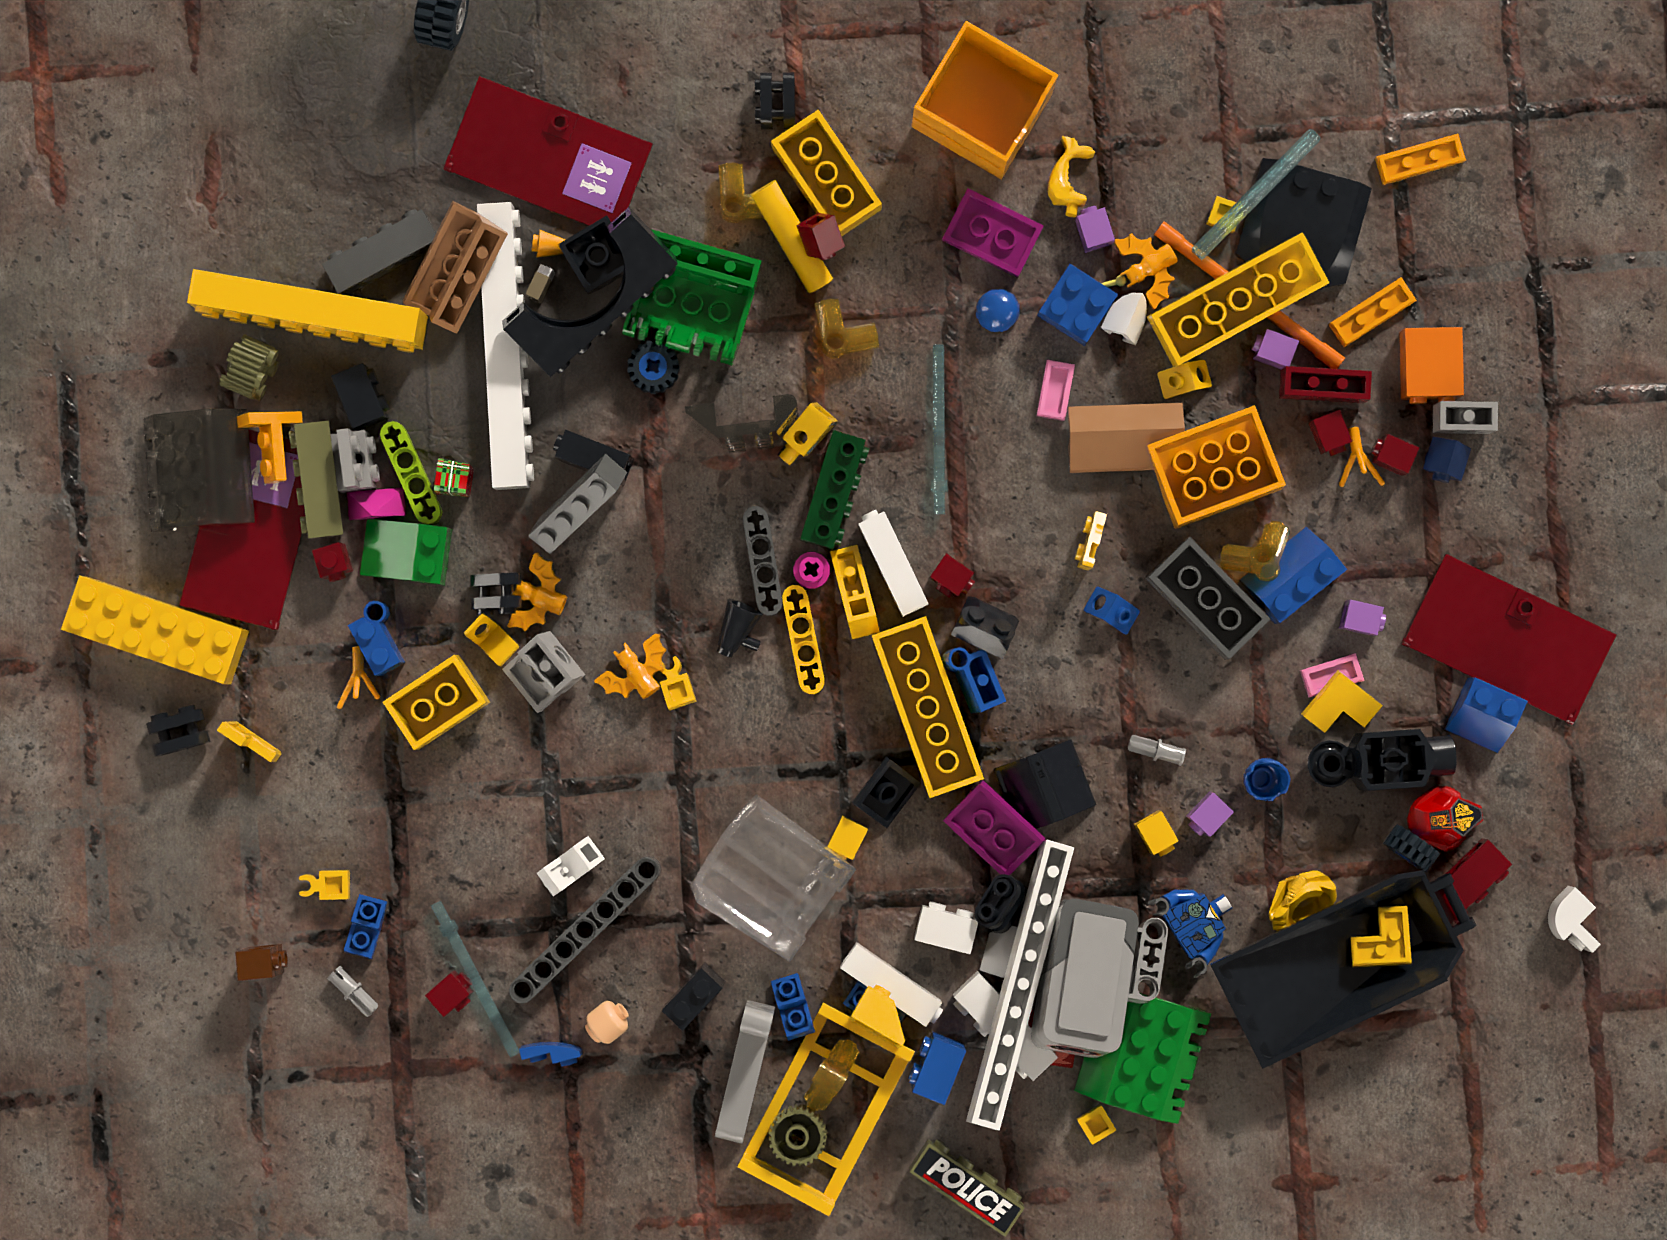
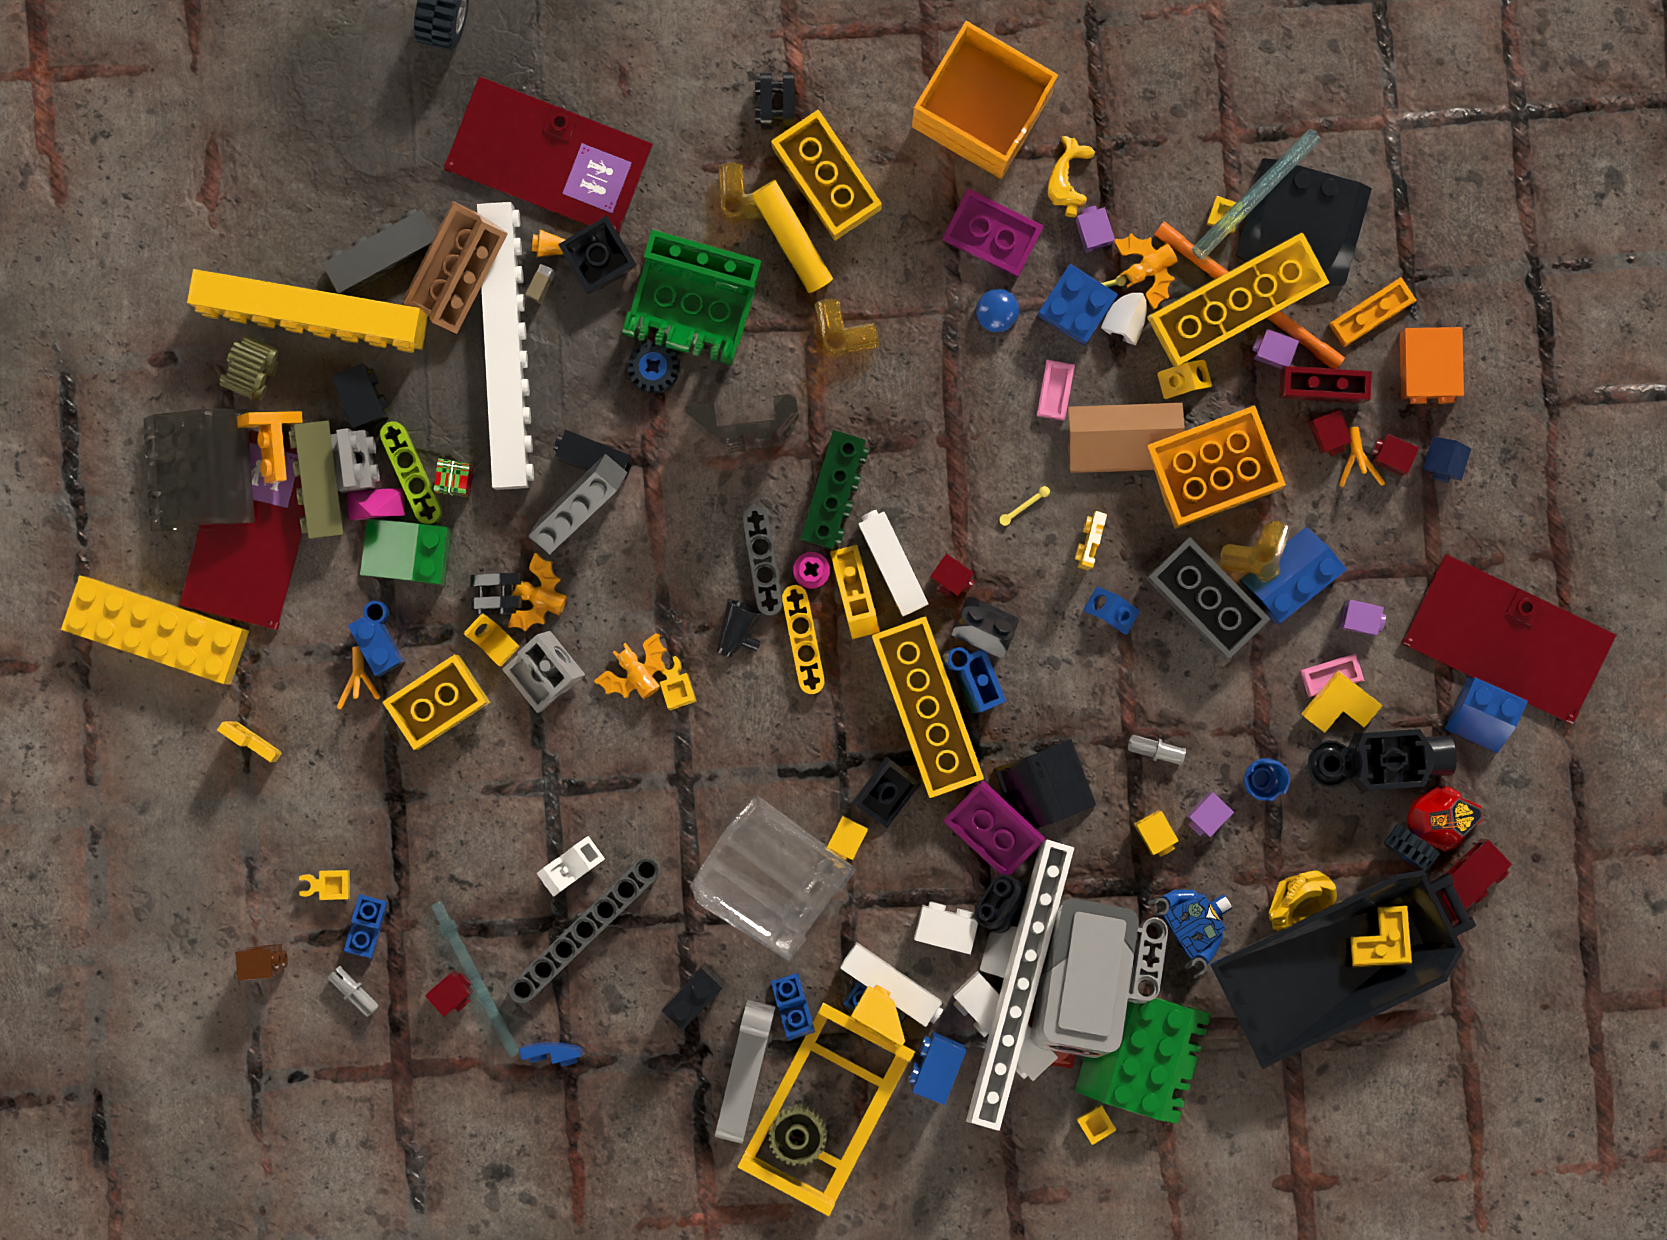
black brick [146,705,211,757] -> none
dark red brick [312,542,353,582] -> none
black arch [502,207,678,377] -> none
light nougat head [585,1001,629,1044] -> none
yellow torso [778,403,838,465] -> none
dark red brick [796,213,845,260] -> none
clear yellow piece [804,1039,860,1111] -> none
brick [909,1139,1025,1237] -> none
clear light blue bar [931,344,948,515] -> none
light orange tile [1375,134,1466,185] -> none
light grey brick [1433,401,1498,434] -> none
white brick [1548,886,1601,953] -> none
none -> light yellow hinge [1000,486,1050,526]

